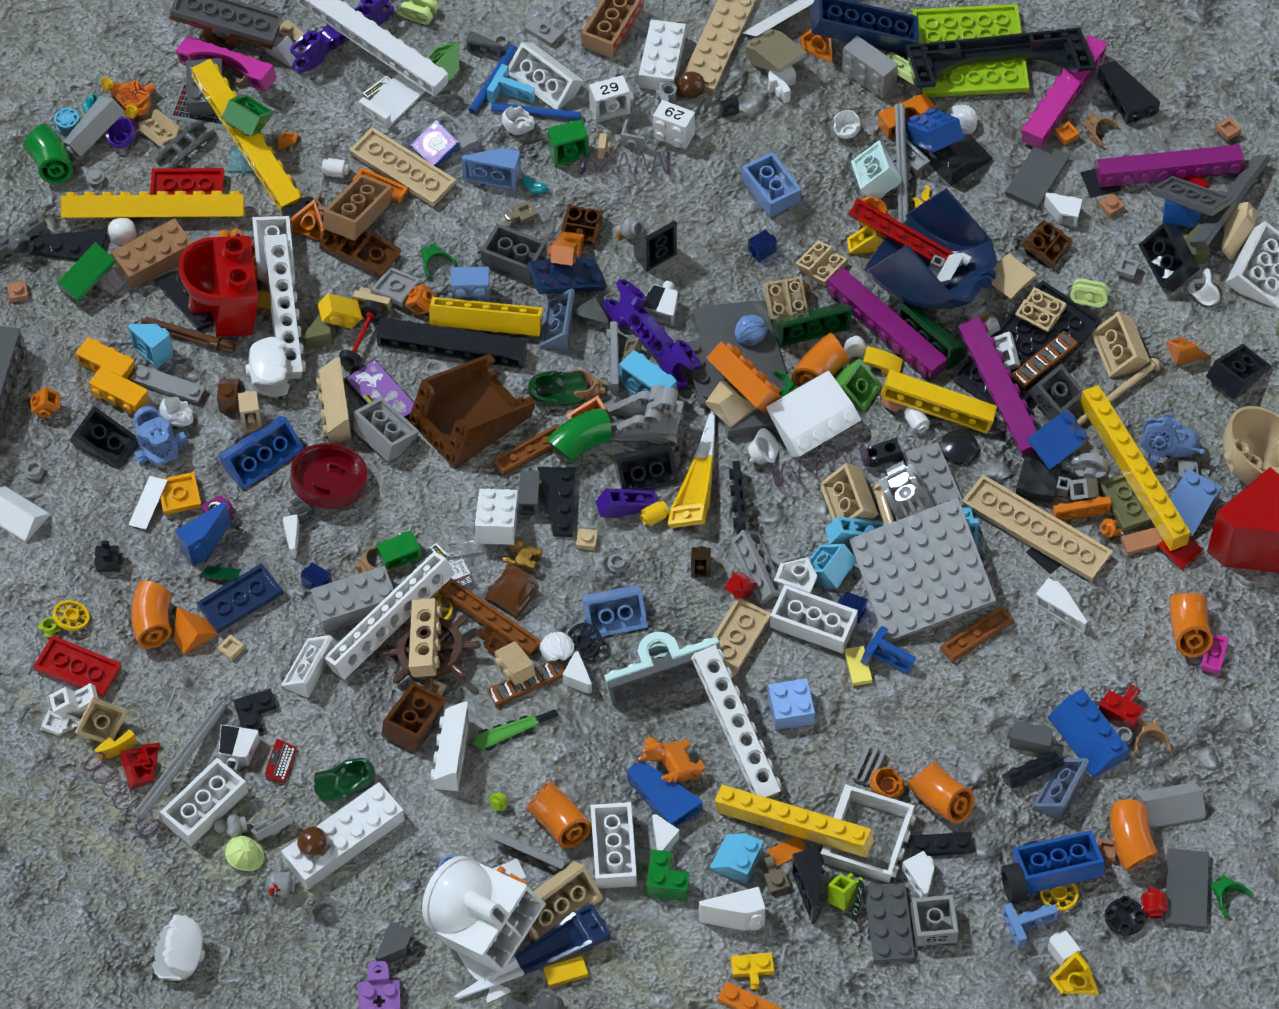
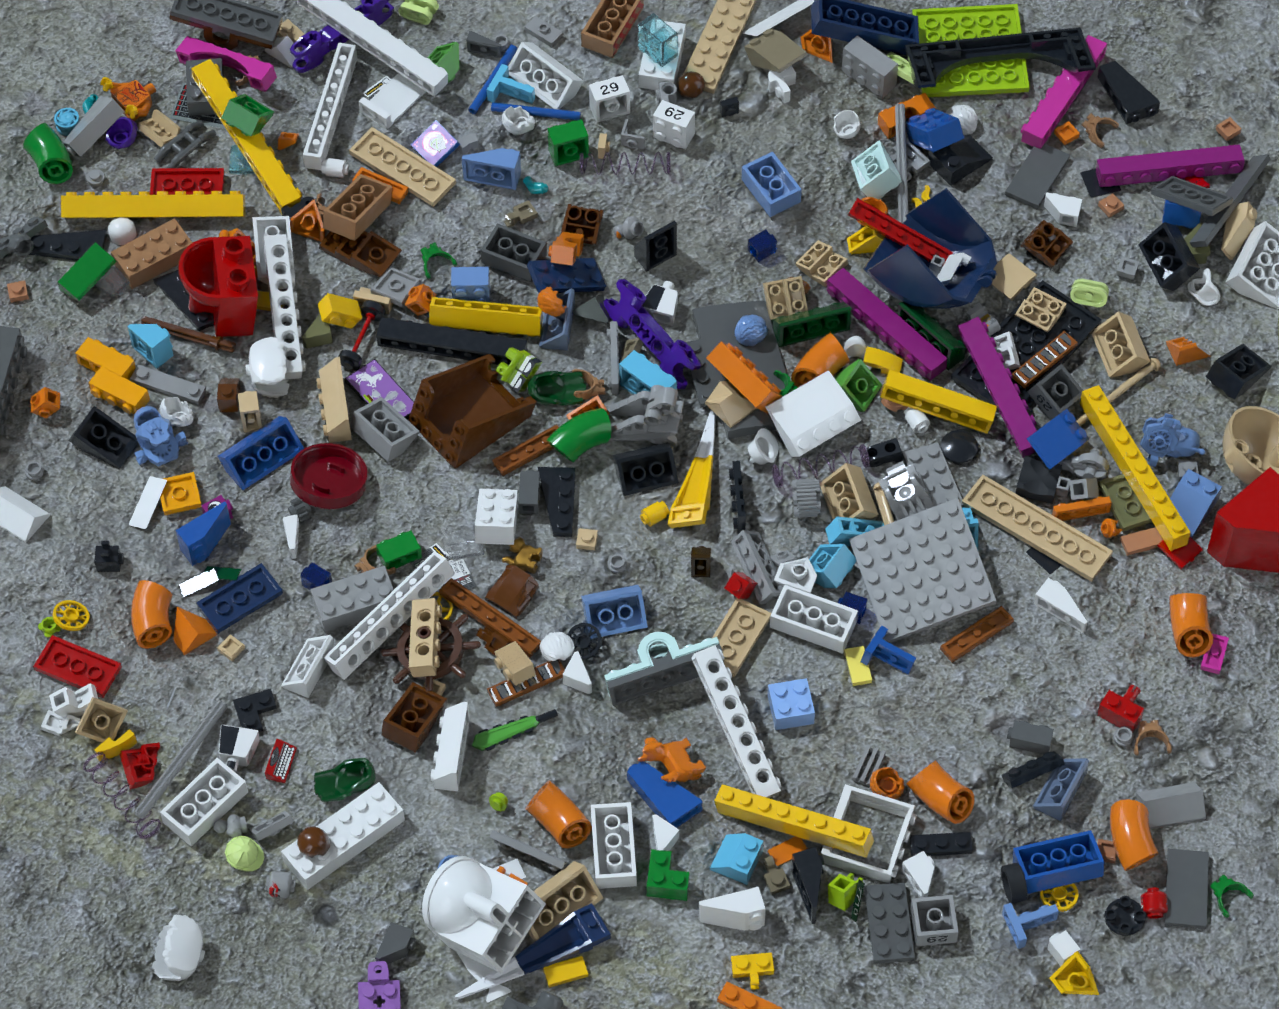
dark purple slope [595,488,658,518] -> none
blue slope [1048,688,1129,778] -> none
none -> sticker [179,568,218,597]
none -> white brick [303,43,358,170]
none -> lime hips [496,347,542,393]
none -> orange hair [537,287,567,317]
none -> clear light blue brick [638,13,678,67]
none -> light grey brick [792,478,821,518]

